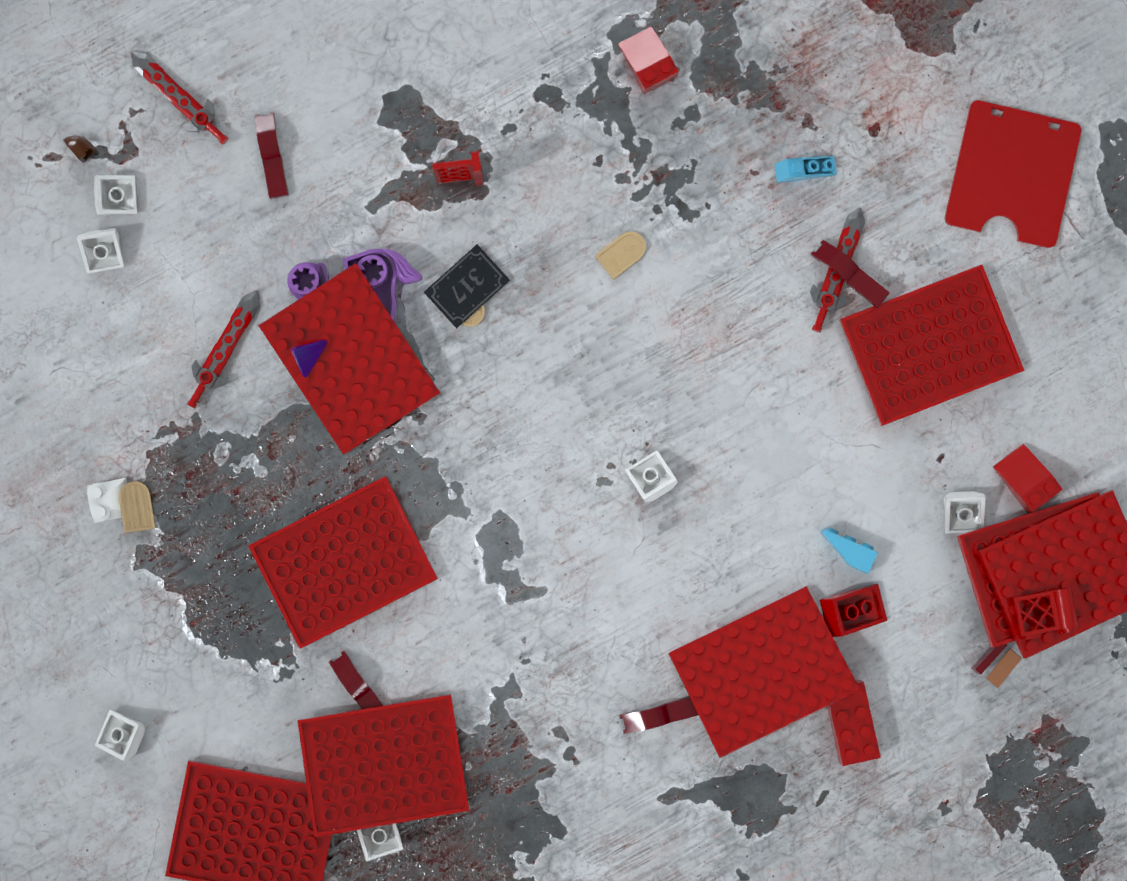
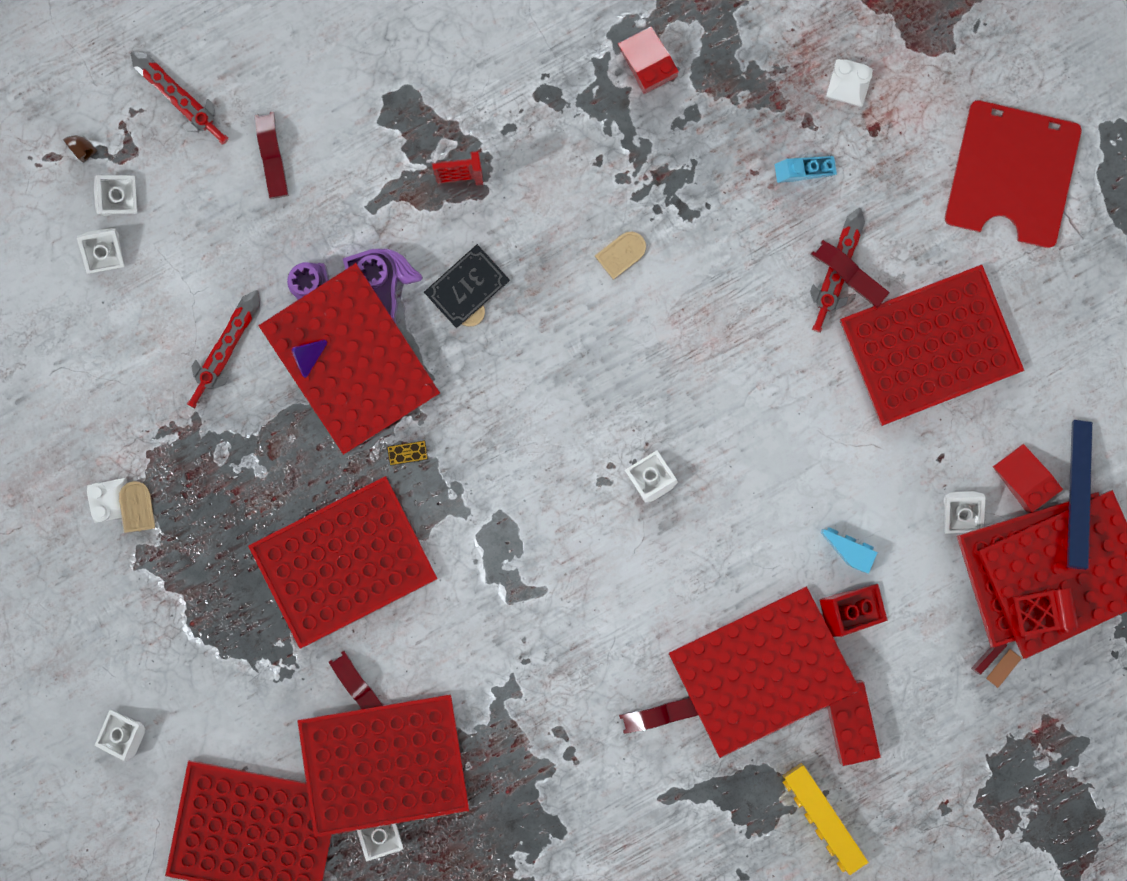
none -> tile [387,441,428,466]
none -> yellow brick [782,763,869,876]
none -> white slope [826,59,873,107]
none -> dark blue tile [1067,420,1093,570]

